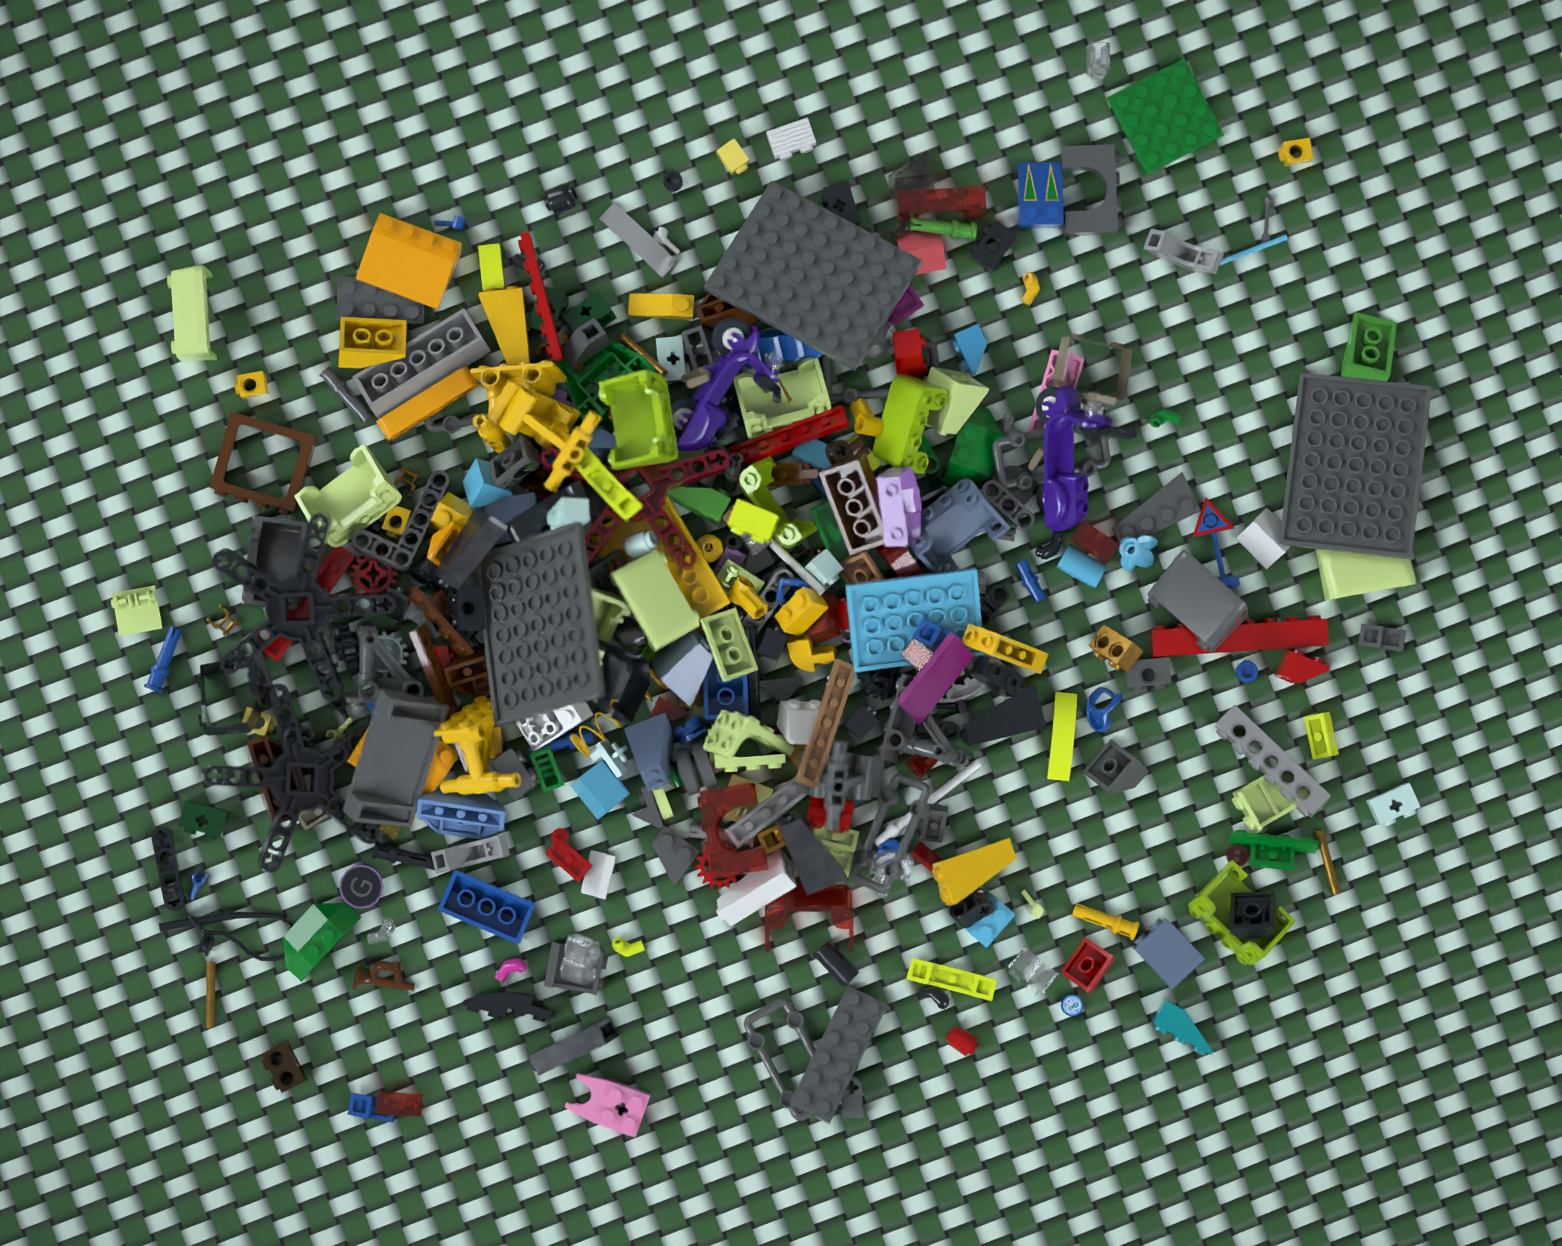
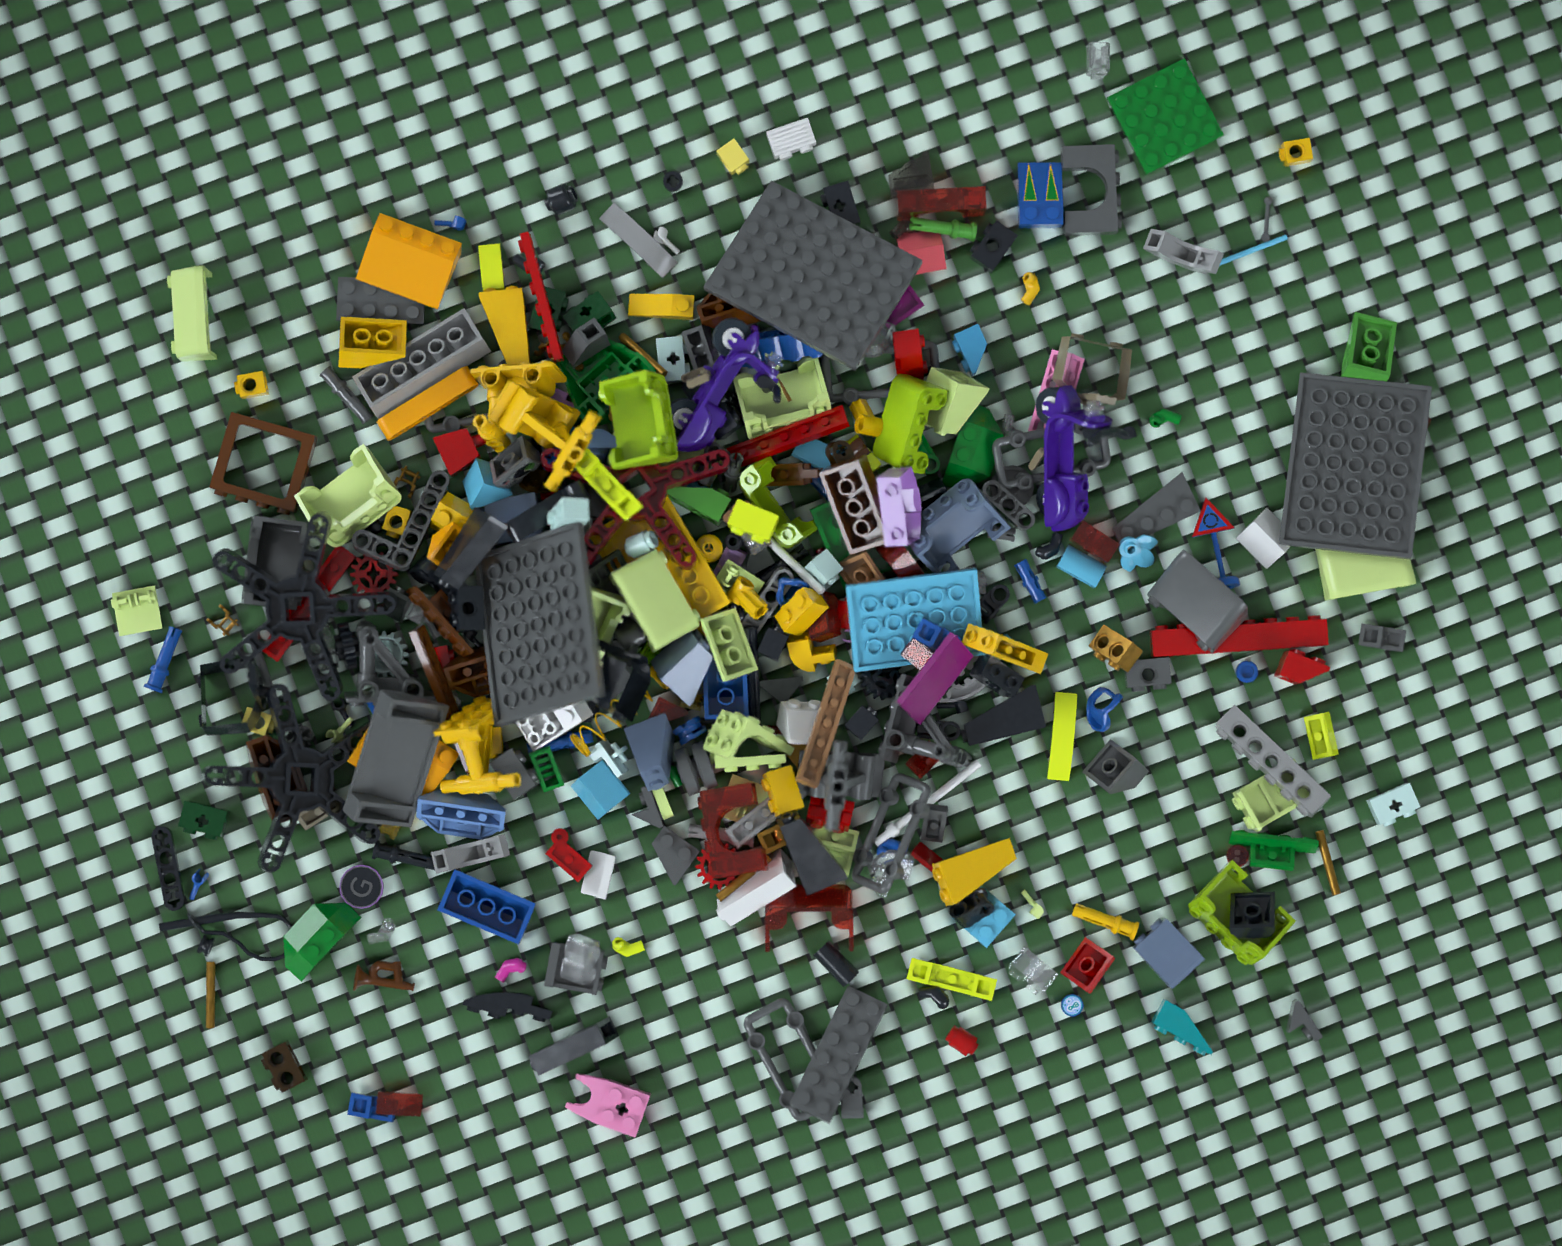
none -> red torso [433,428,486,477]
none -> pearl gold piece [716,854,772,902]
none -> yellow brick [761,765,804,817]
none -> dark grey slope [1286,999,1323,1042]

